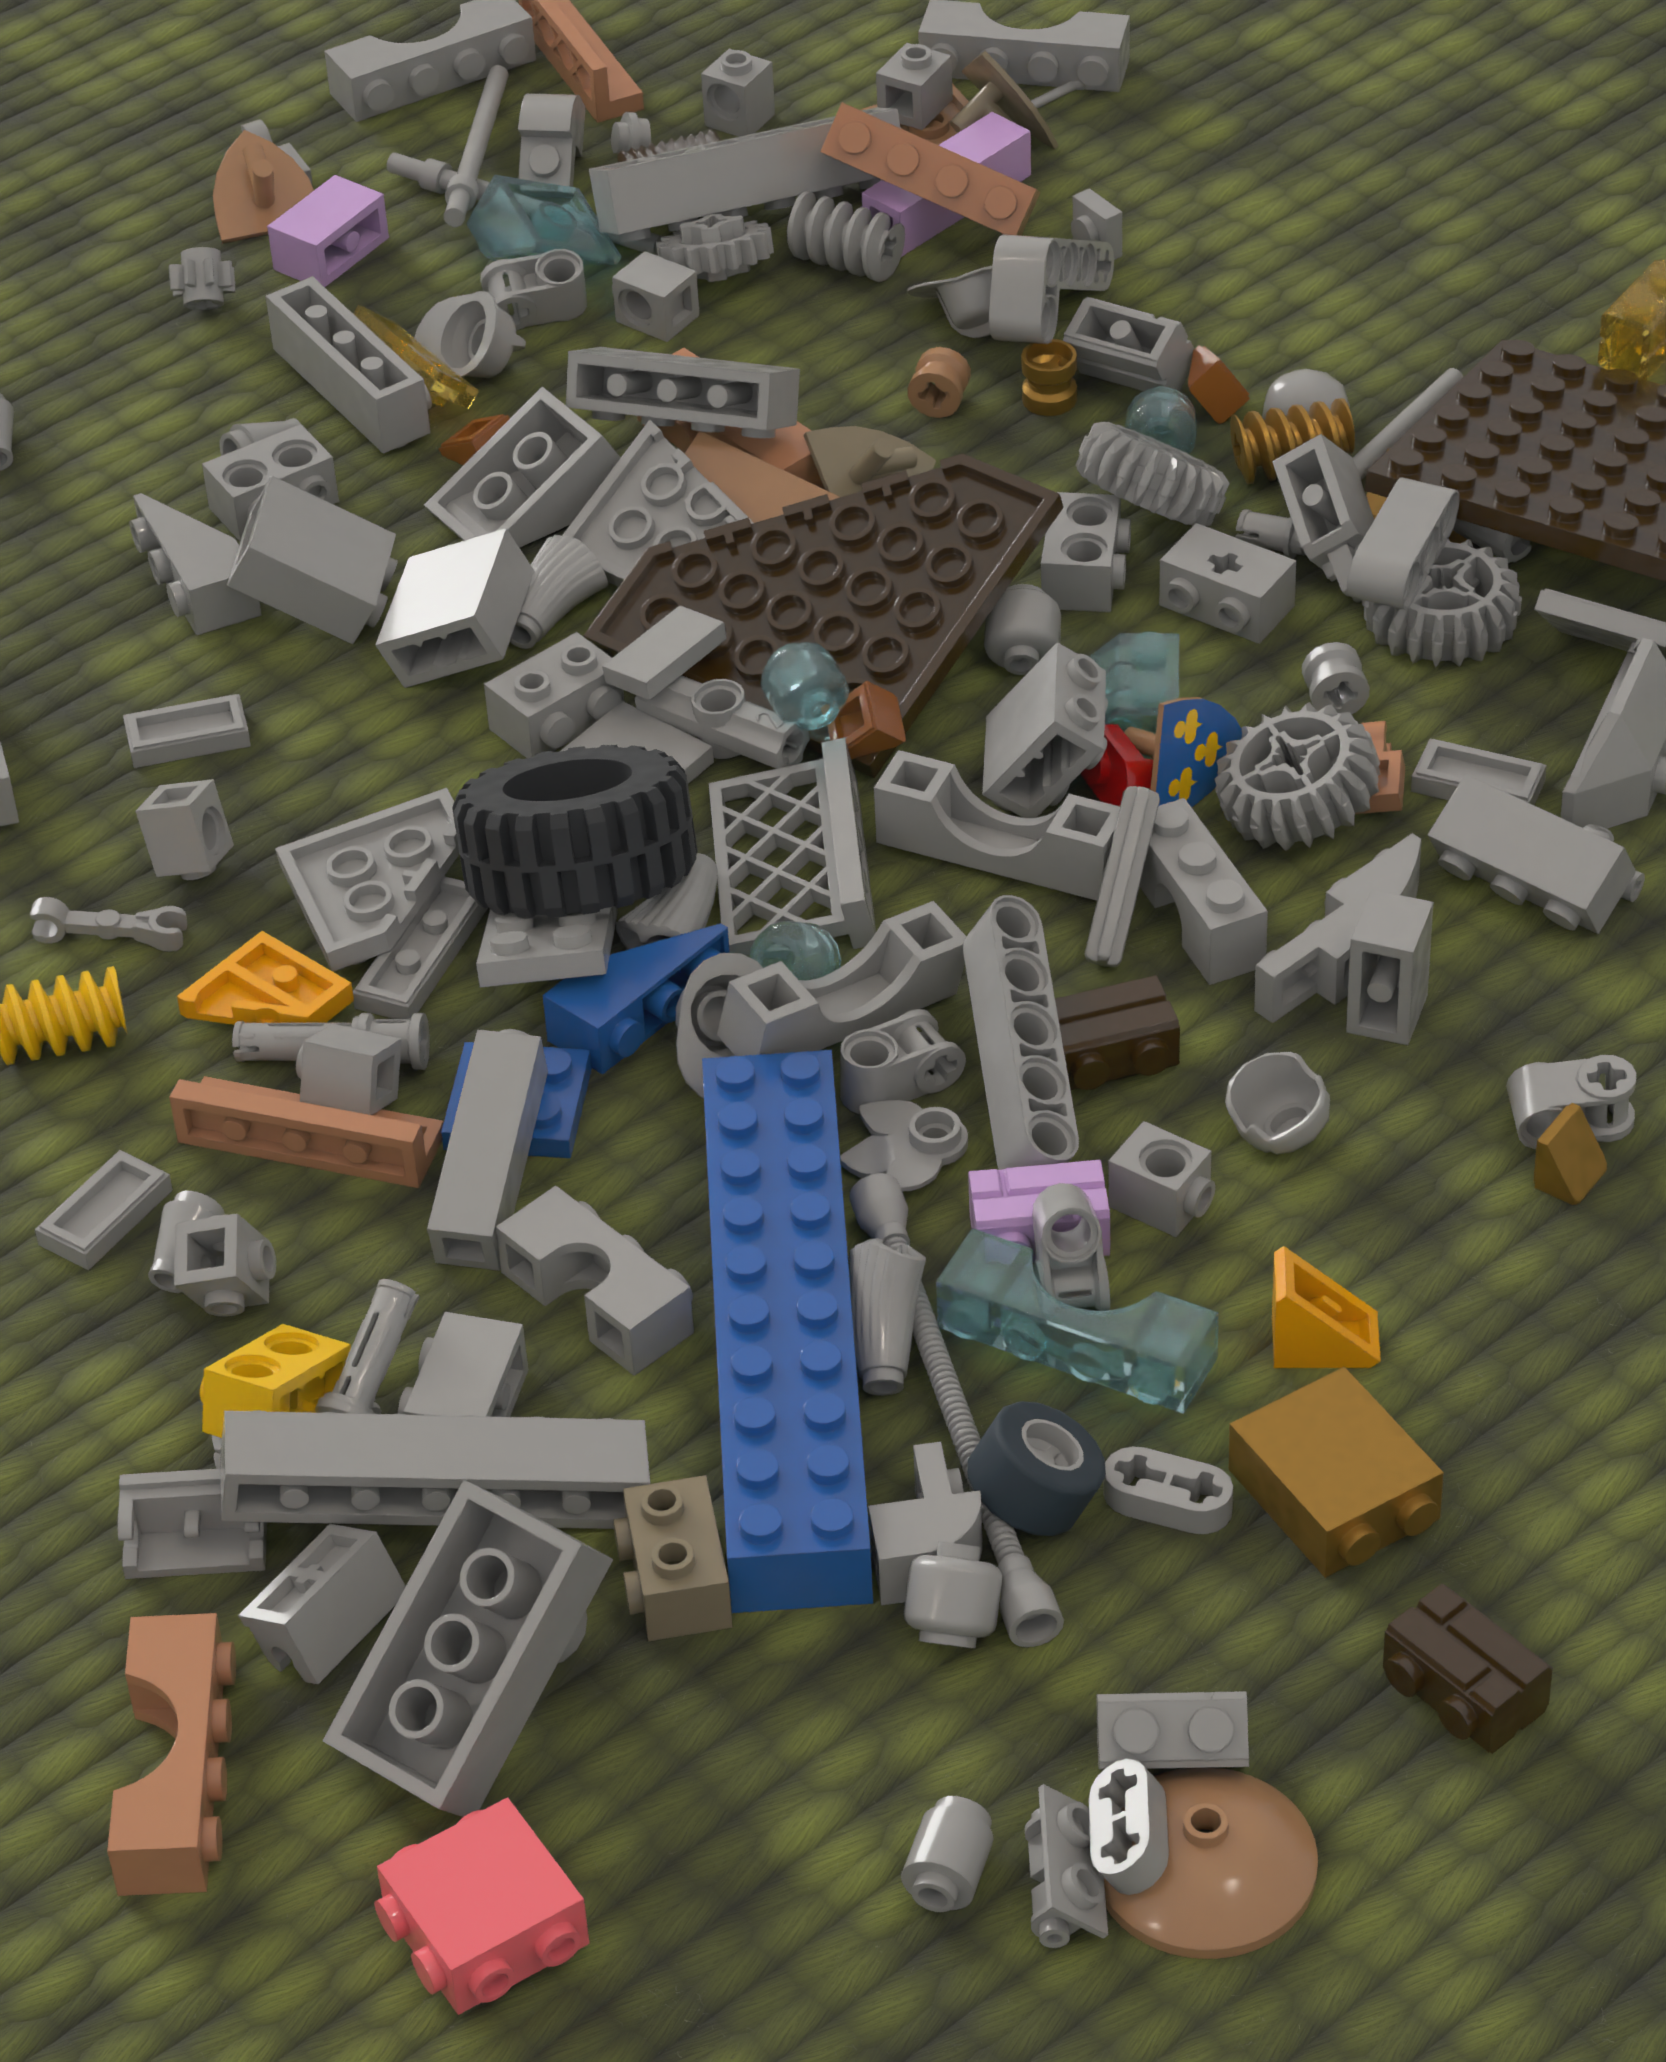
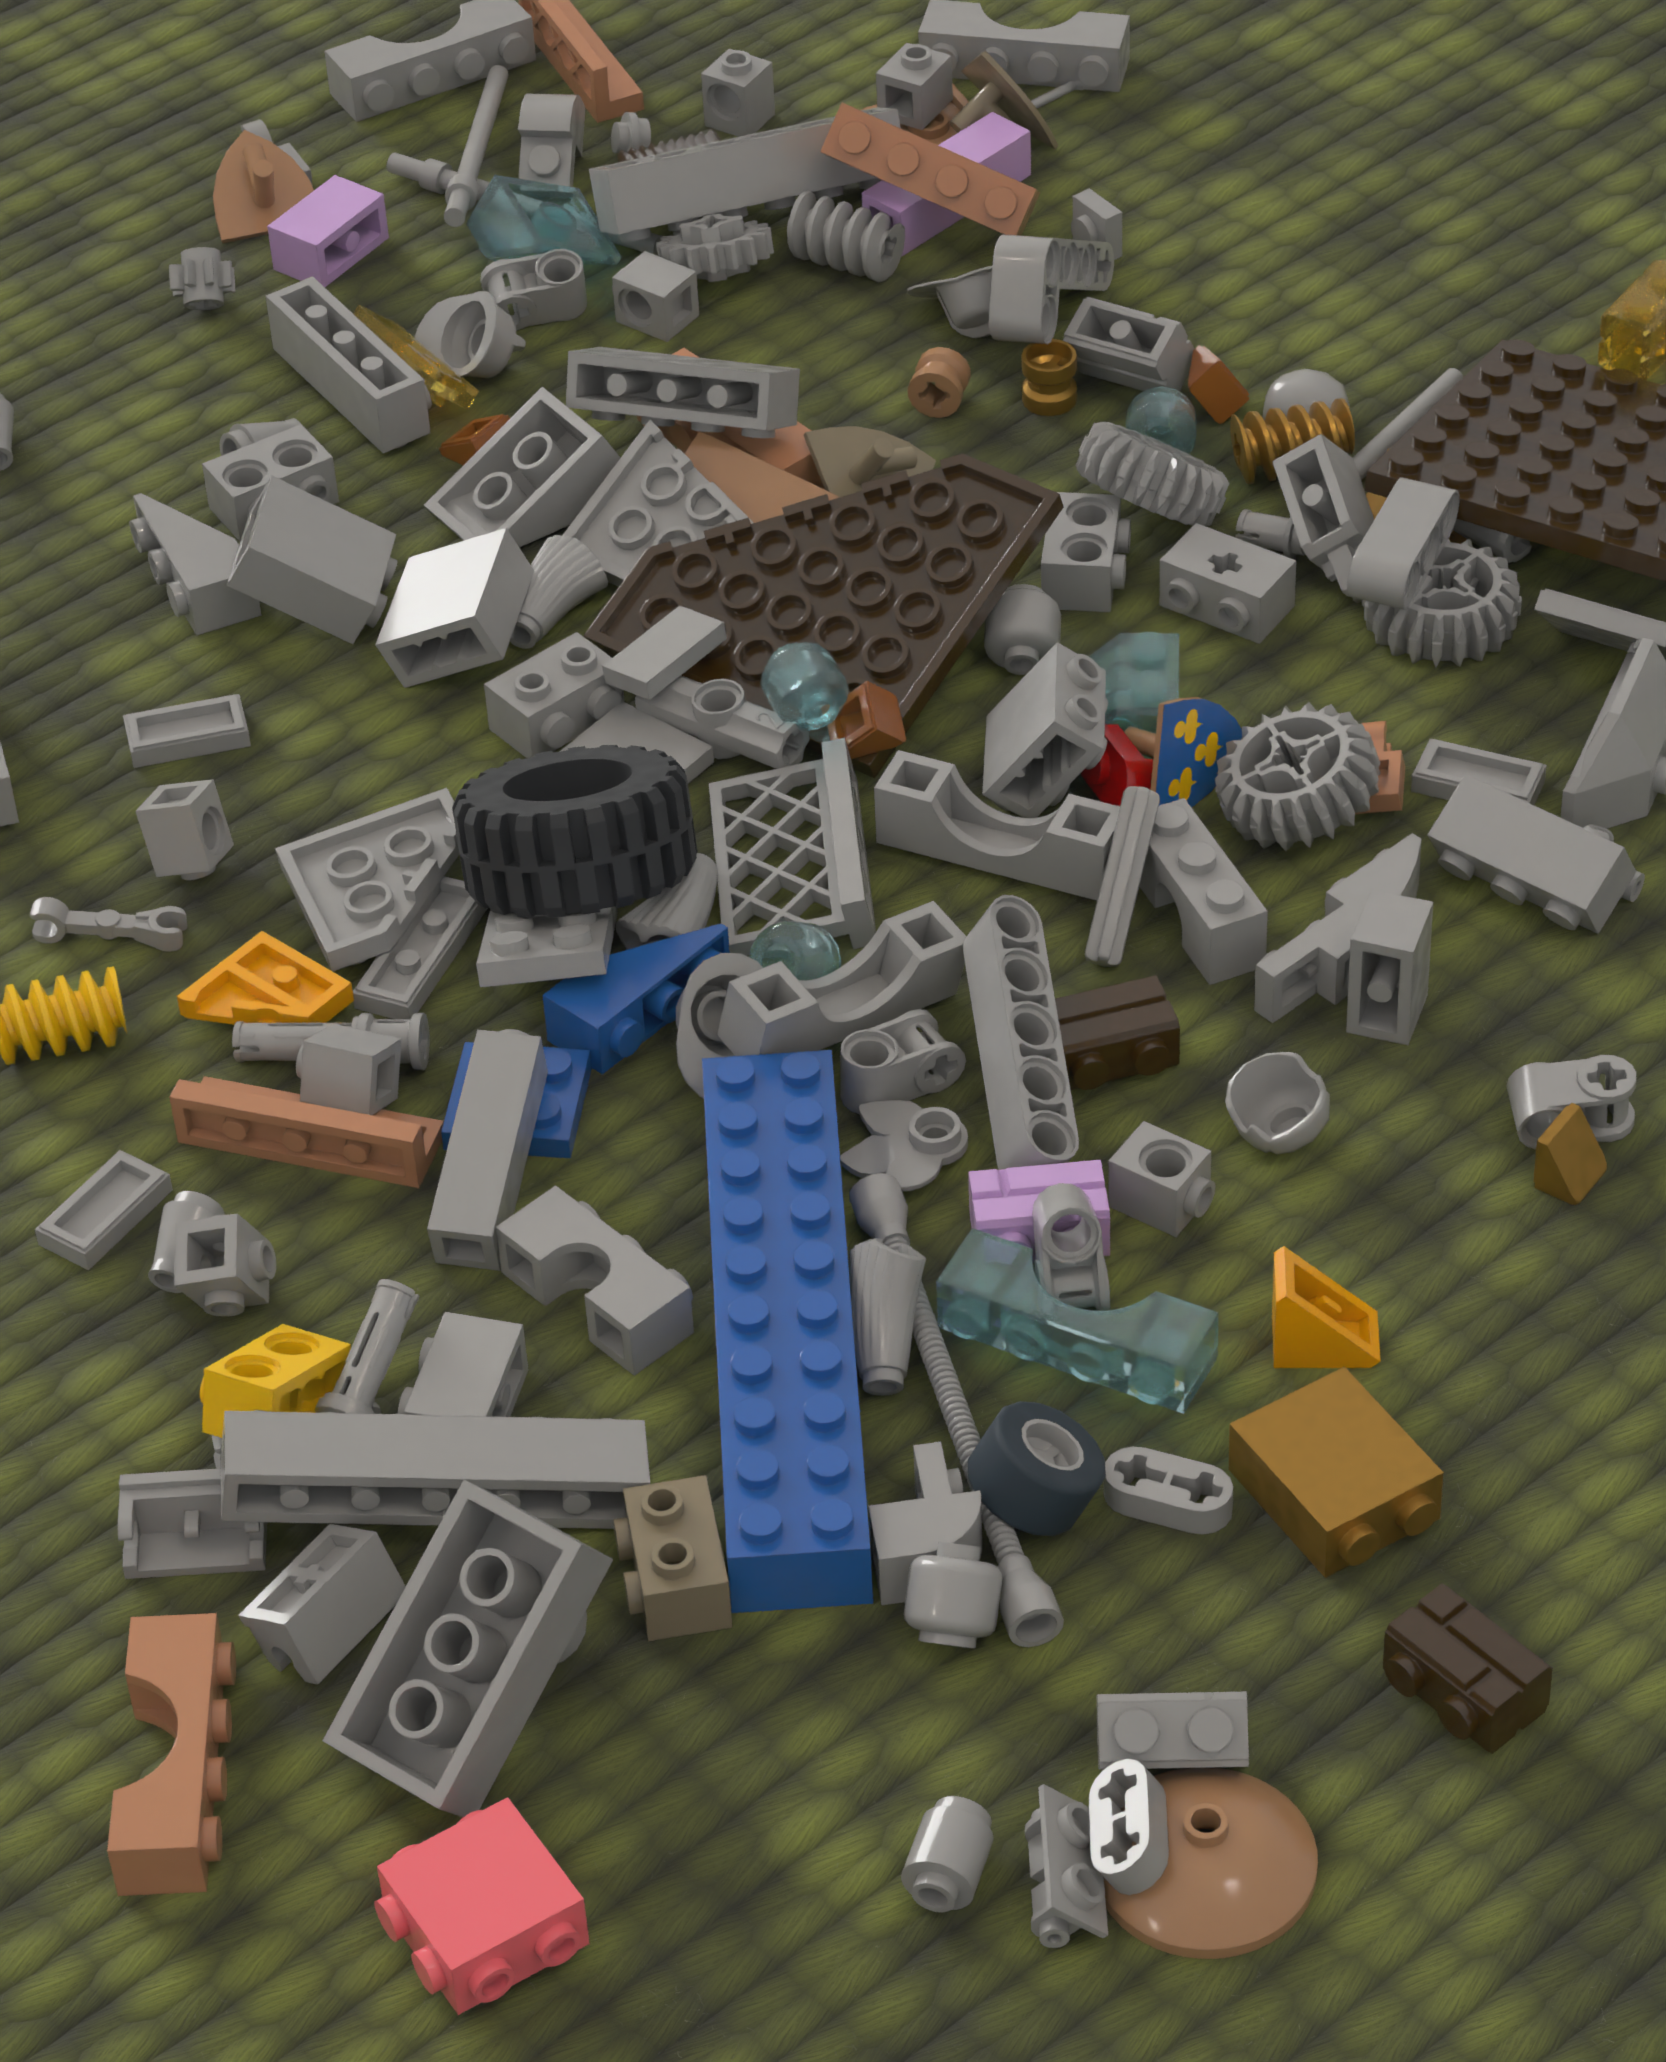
light grey wheel [1302,642,1370,714] -> none

